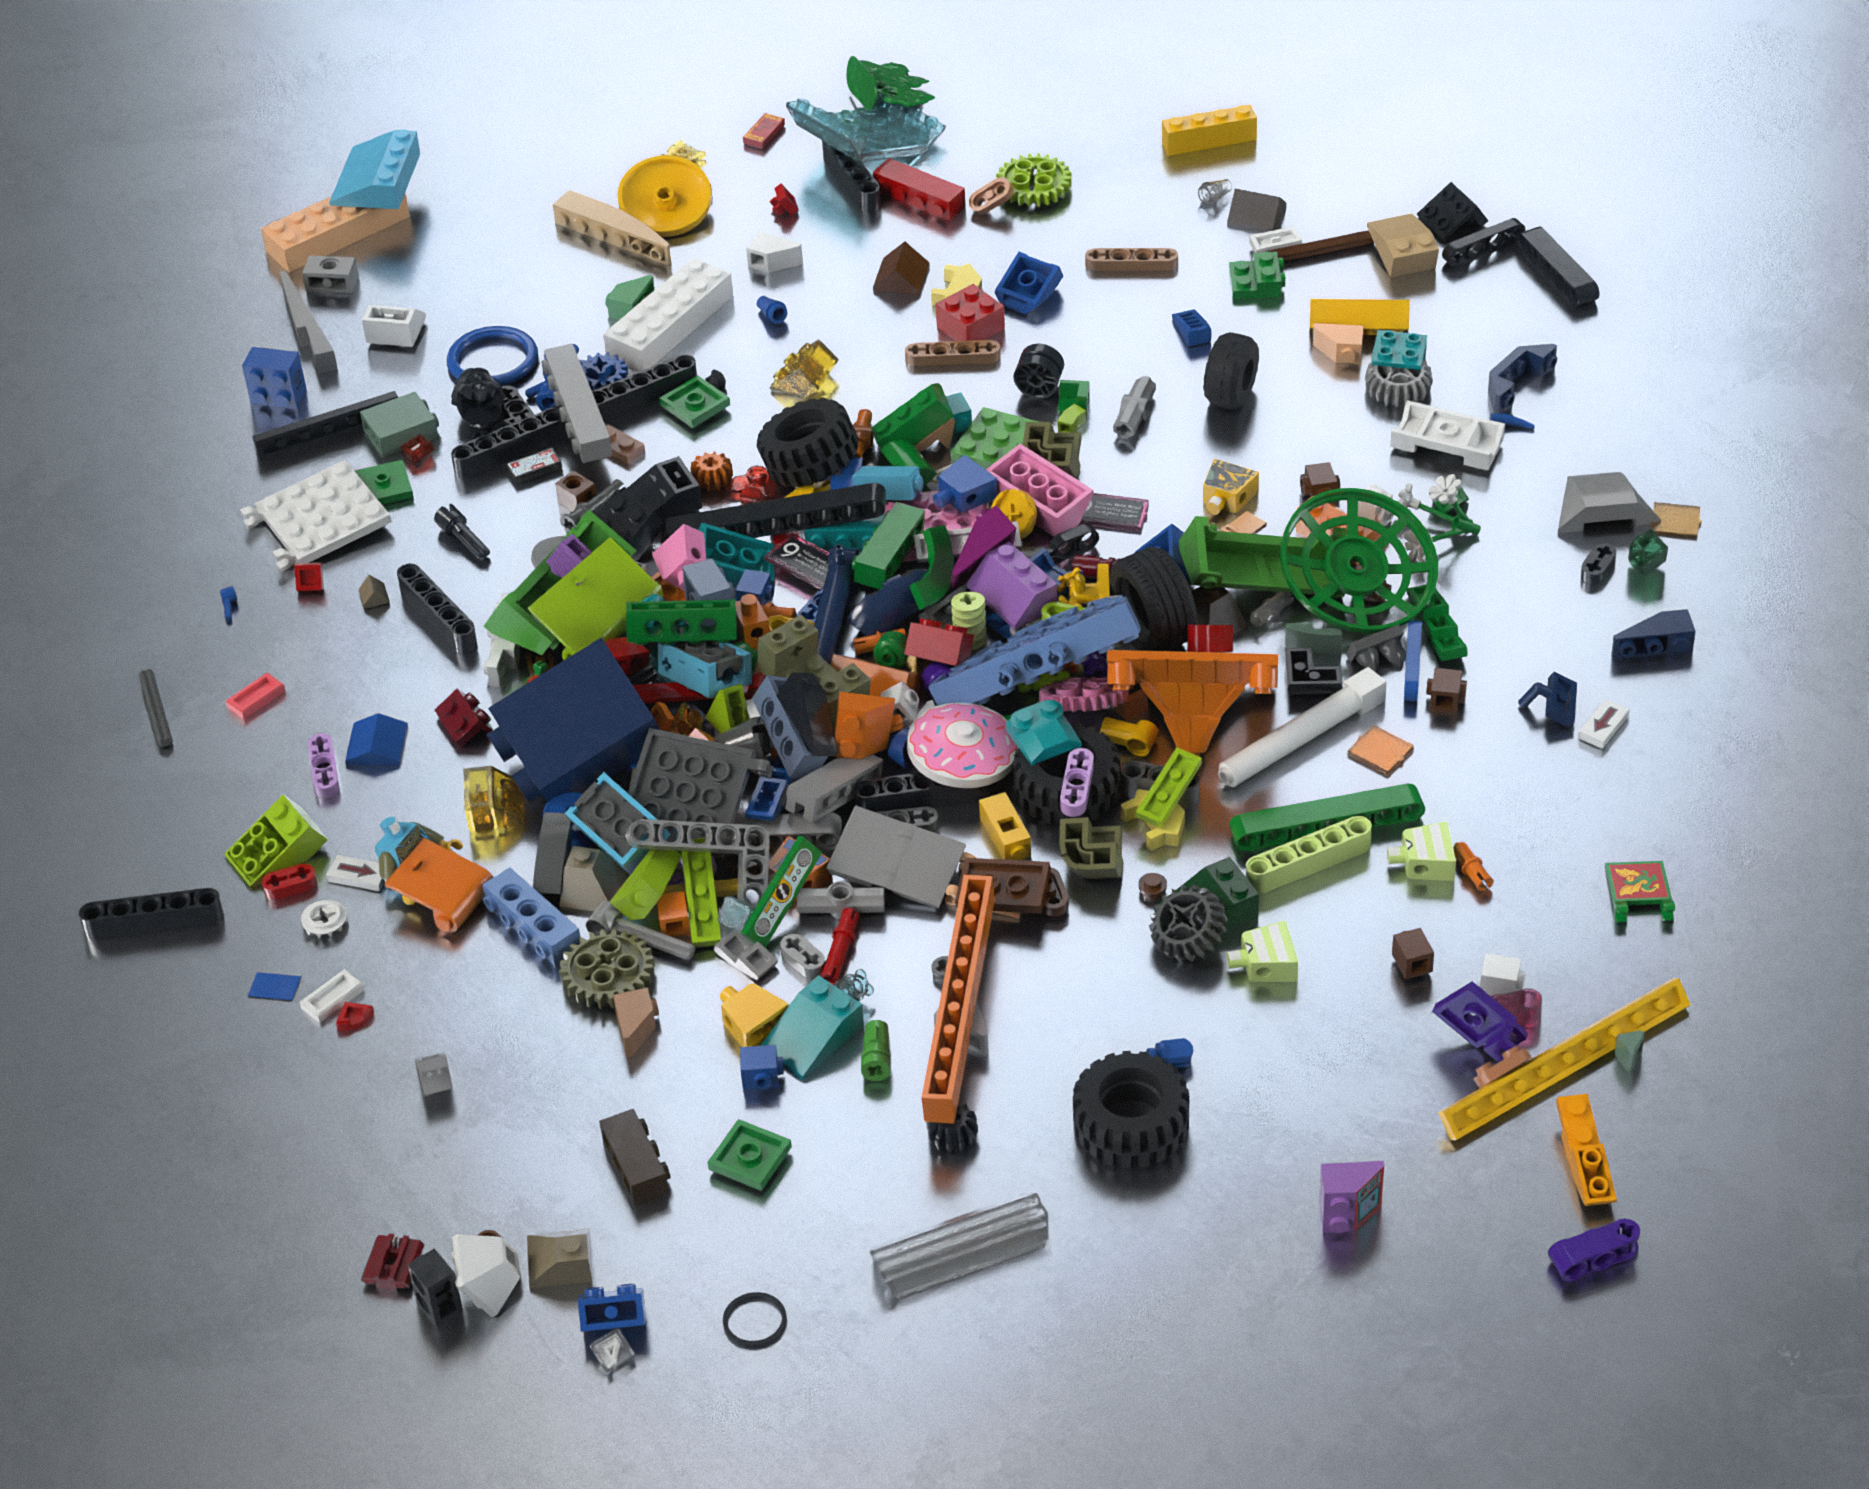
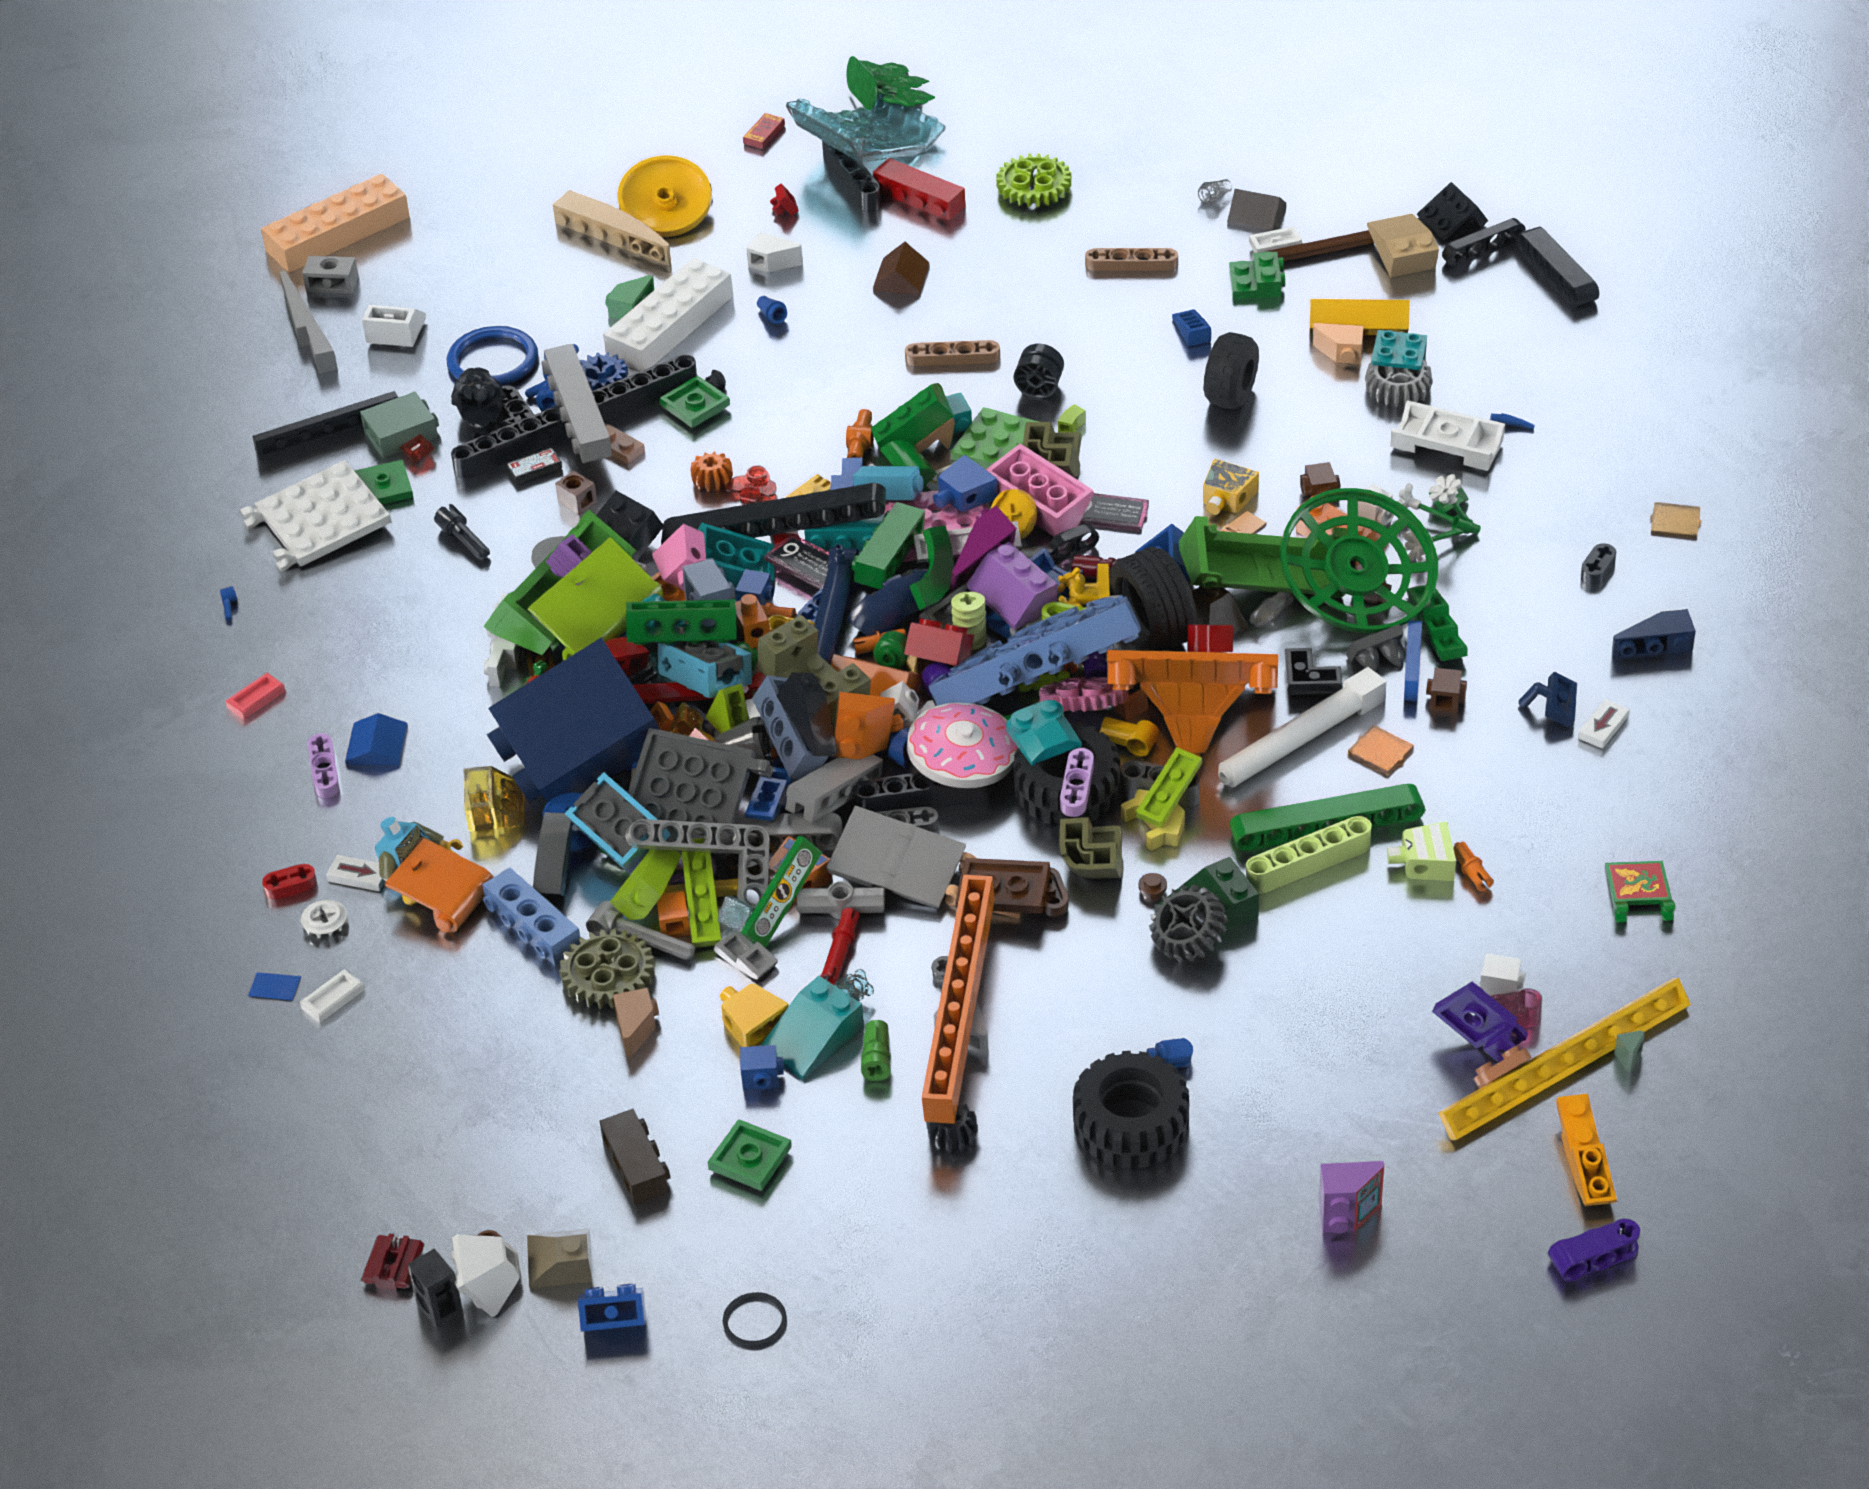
black beam [79,888,225,940] -> none
dark grey axle [139,669,173,748] -> none
lime slope [224,794,328,888] -> none
blue brick [242,347,307,409] -> none
red tile [294,563,324,591] -> none
medium azure slope [329,129,420,209] -> none
red tile [335,1002,374,1031] -> none
dark tan slope [359,575,390,609] -> none
black beam [397,563,478,655] -> none
light grey slope [415,1052,453,1095] -> none
dark red bracket [434,688,494,747] -> none
dark grey pin [560,479,626,533] -> none
dark tan slope [560,846,630,915] -> none
clear tile [590,1328,635,1373] -> none
black slope [621,456,702,523] -> none
clear yellow piece [661,139,706,164] -> none
black tyre [756,398,859,487] -> none
clear yellow slope [769,339,839,399] -> none
light grey beam [780,934,825,979] -> none
clear piece [869,1193,1049,1300] -> none
light yellow piece [931,263,982,306] -> none
red brick [935,283,1005,341] -> none
nougat plate [969,177,1014,215] -> none
yellow brick [979,792,1031,860] -> none
blue slope [994,251,1064,314] -> none
green panel [1057,379,1090,416] -> none
light grey piece [1113,375,1156,440] -> none
yellow brick [1162,104,1257,156] -> none
yellowish green torso [1226,921,1299,983] -> none
sand green slope [1285,622,1342,655] -> none
reddish brown brick [1392,927,1434,979] -> none
dark blue slope [1488,343,1558,414] -> none
light grey wedge [1557,471,1662,533] -> none
clear green brick [1628,529,1668,576] -> none

